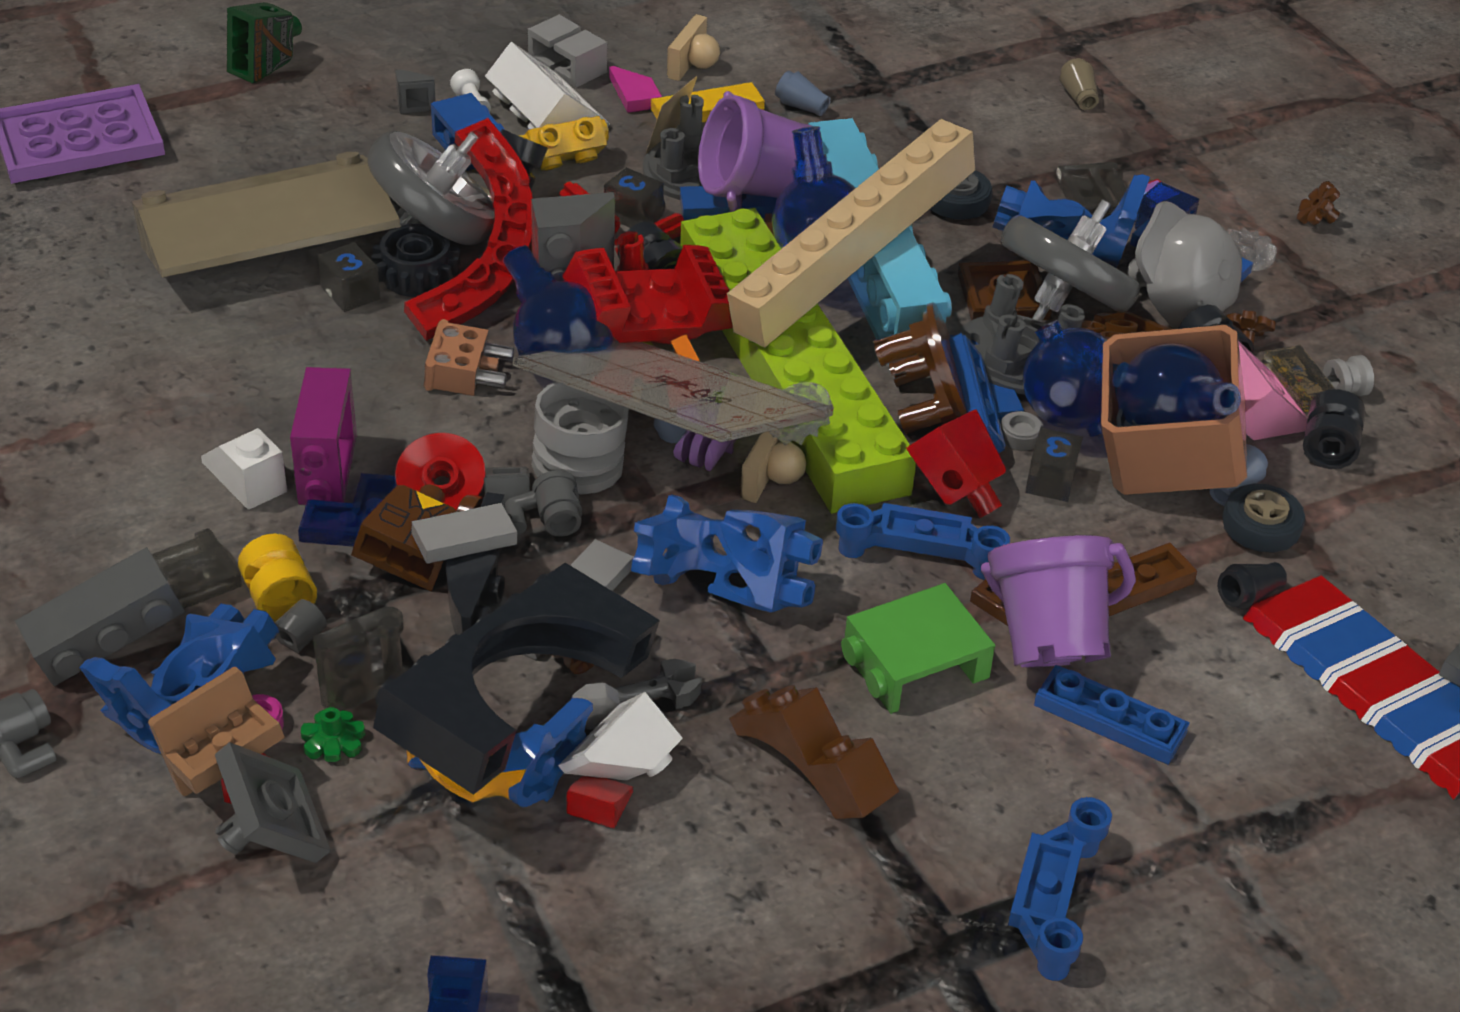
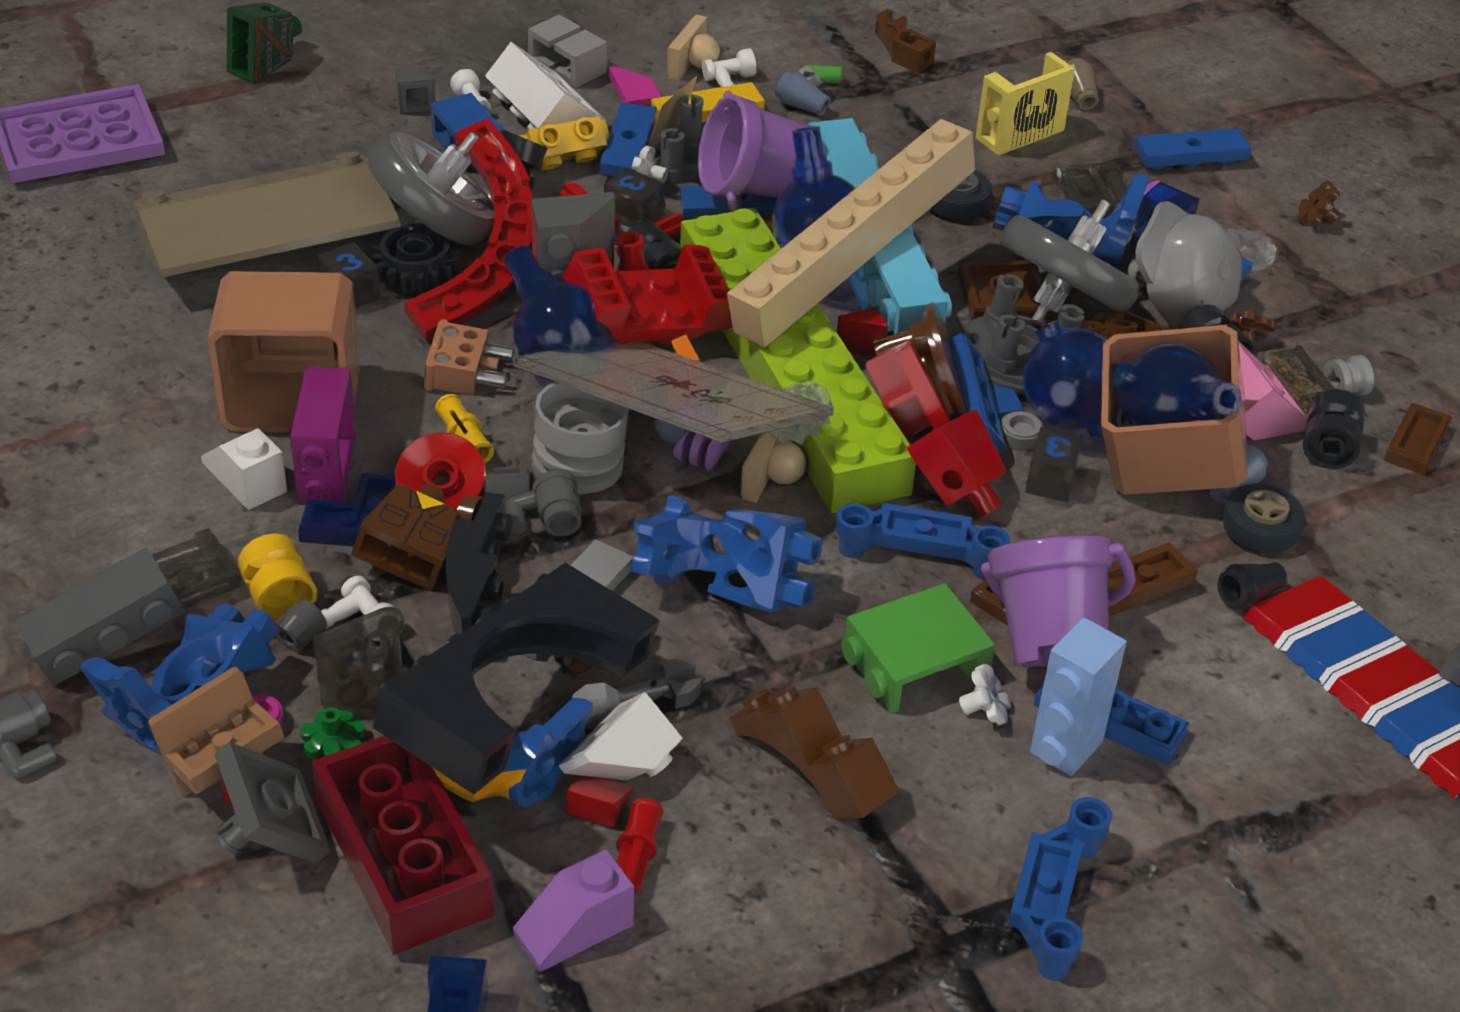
light grey tile [412,503,517,563] -> none
none -> nougat plate [207,271,360,433]
none -> dark red brick [312,736,494,955]
none -> white piece [321,576,402,641]
none -> yellow pin [435,394,494,463]
none -> medium lavender slope [513,849,634,972]
none -> blue tile [600,103,657,180]
none -> red axle [616,798,664,893]
none -> white plant [631,146,668,194]
none -> white piece [702,48,756,87]
none -> bright green arm [798,65,842,87]
none -> red slope [837,307,888,357]
none -> red panel [866,339,950,438]
none -> reddish brown piece [875,9,936,73]
none -> white plant [959,664,1011,726]
none -> light yellow panel [975,52,1075,156]
none -> light blue brick [1030,617,1127,777]
none -> blue tile [1134,128,1252,169]
none -> reddish brown tile [1384,403,1452,476]

